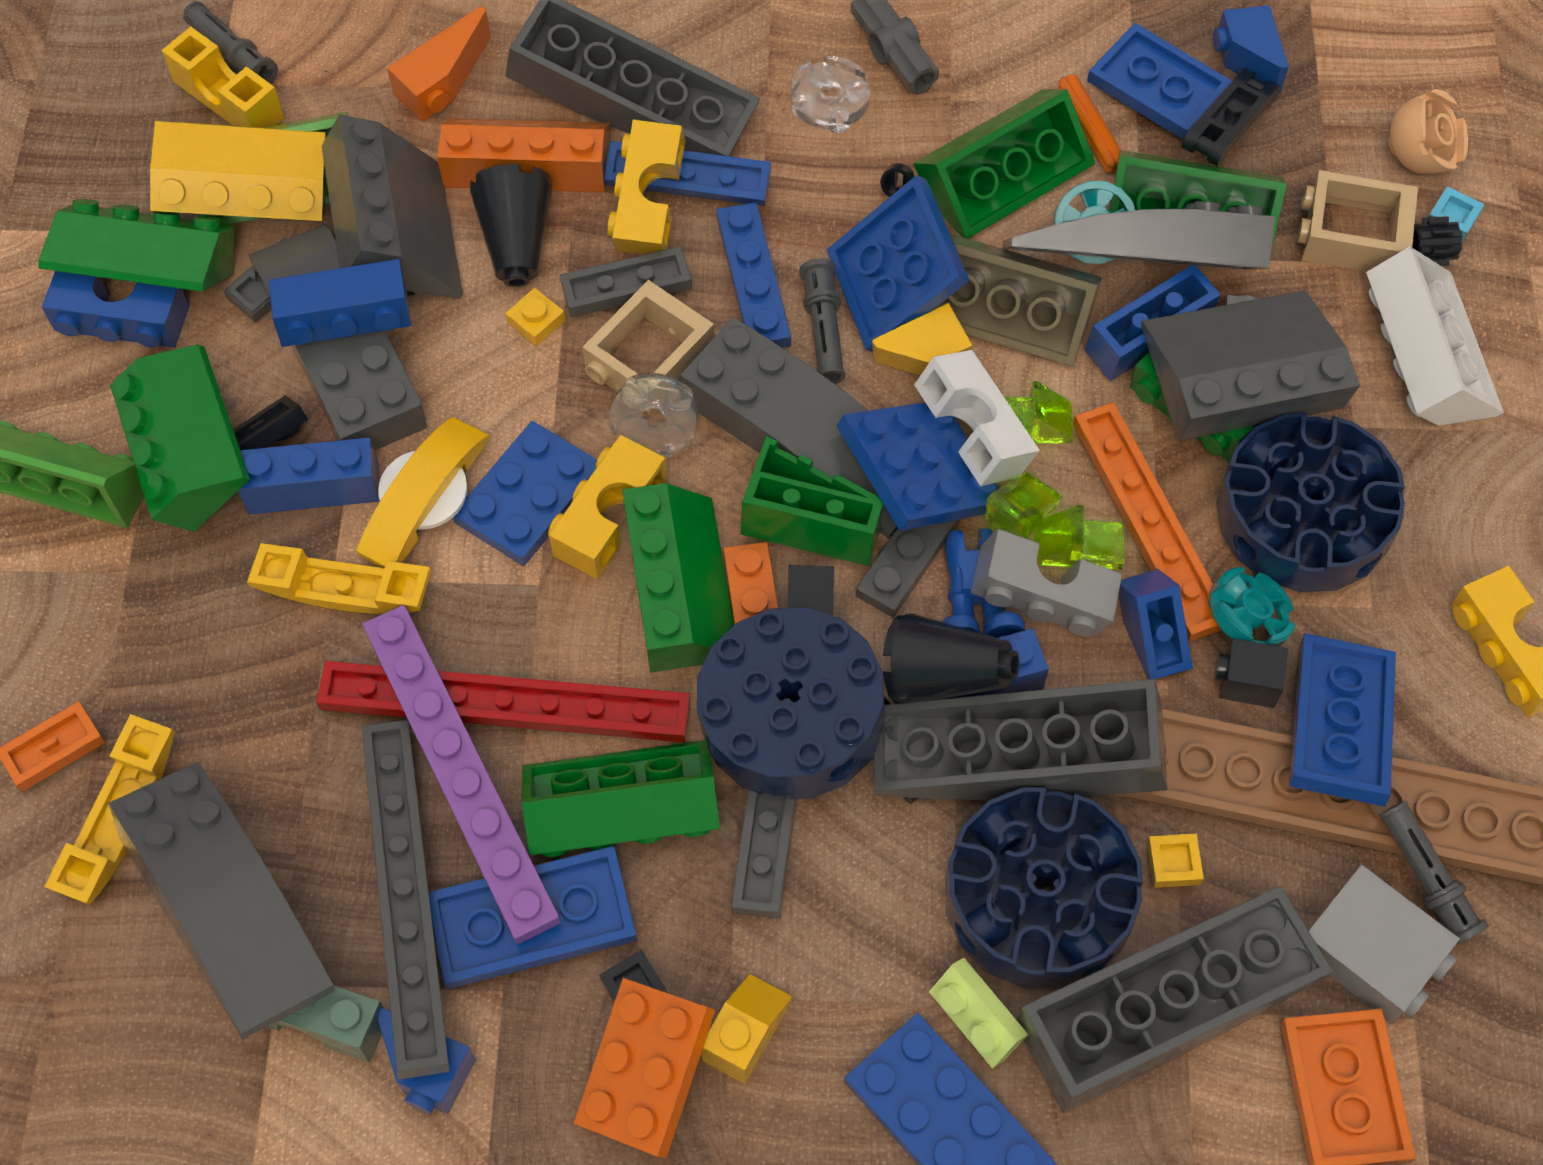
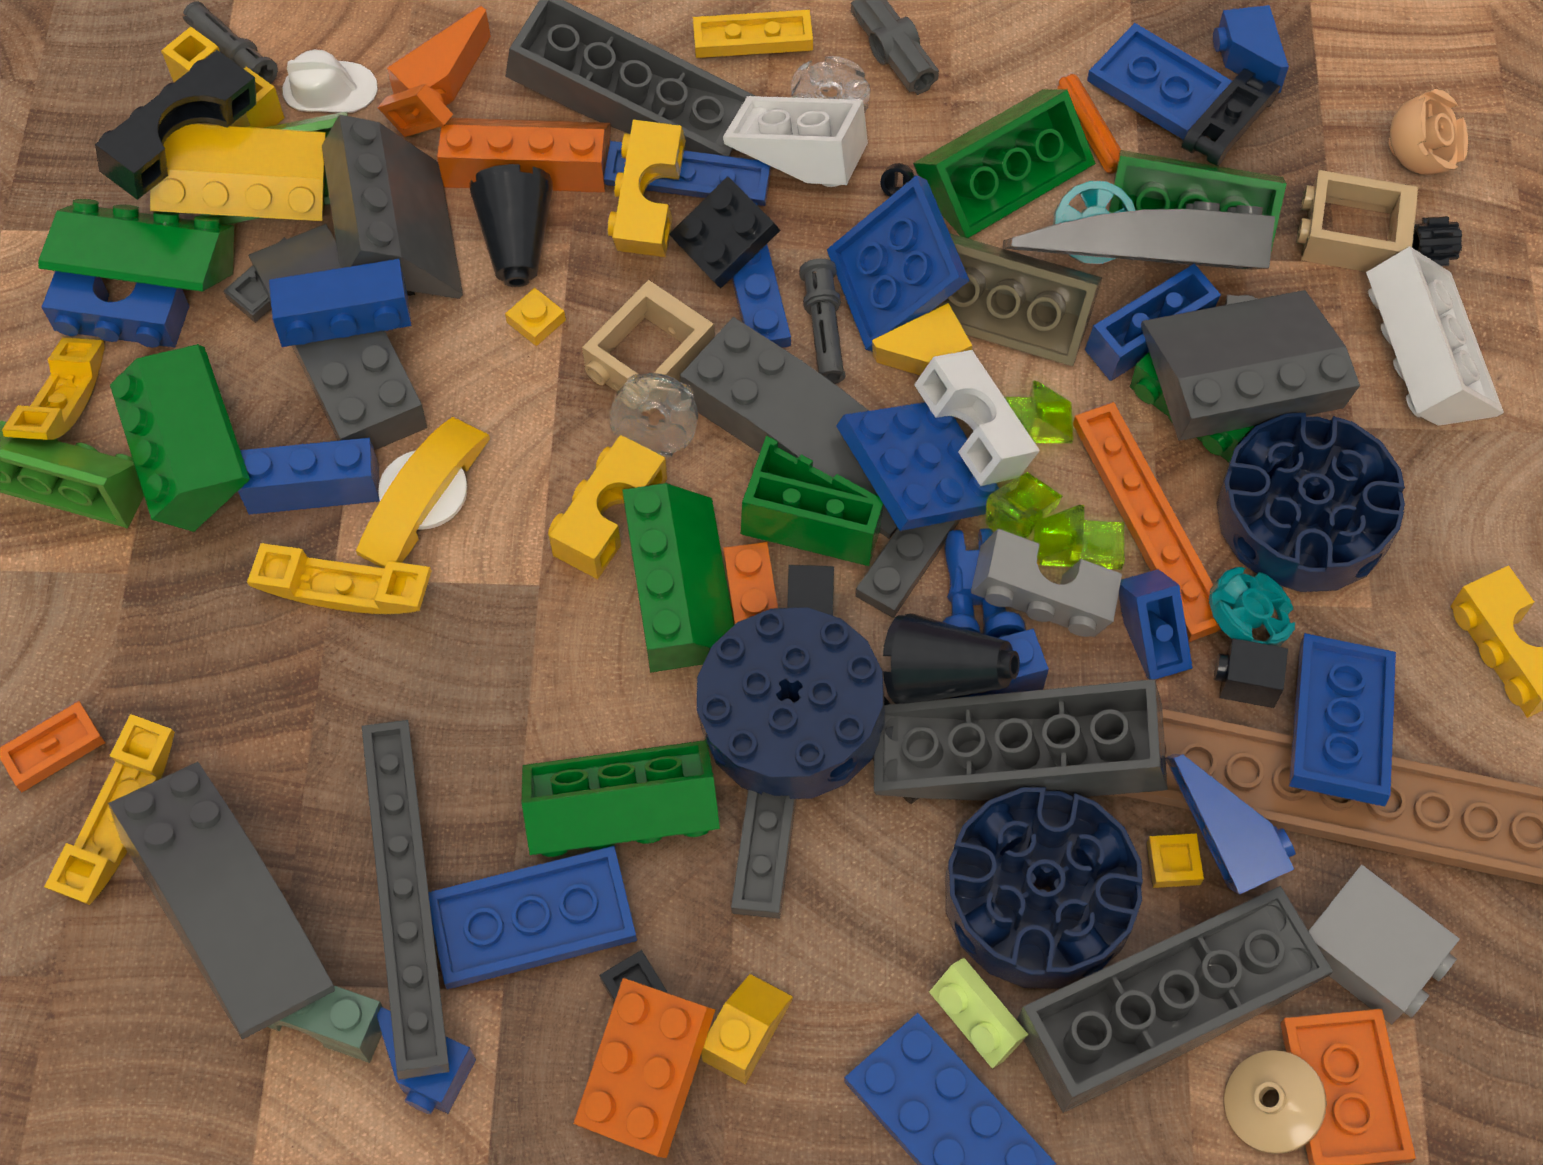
black plate [233,395,308,450] -> none
red plate [316,661,690,743] -> none
medium lavender plate [362,605,561,945] -> none
blue plate [453,421,597,567] -> none
dark grey plate [560,246,692,317] -> none
dark grey pin [1379,800,1489,945] -> none
medium azure plate [1428,186,1485,243] -> none
none -> yellow slope [2,337,105,440]
none -> black arch [95,50,256,200]
none -> white piece [282,49,378,113]
none -> orange plate [377,84,453,137]
none -> black plate [669,176,781,289]
none -> yellow plate [693,10,813,58]
none -> white slope [723,96,868,187]
none -> slope [1166,754,1296,894]
none -> tan dish [1224,1050,1327,1154]

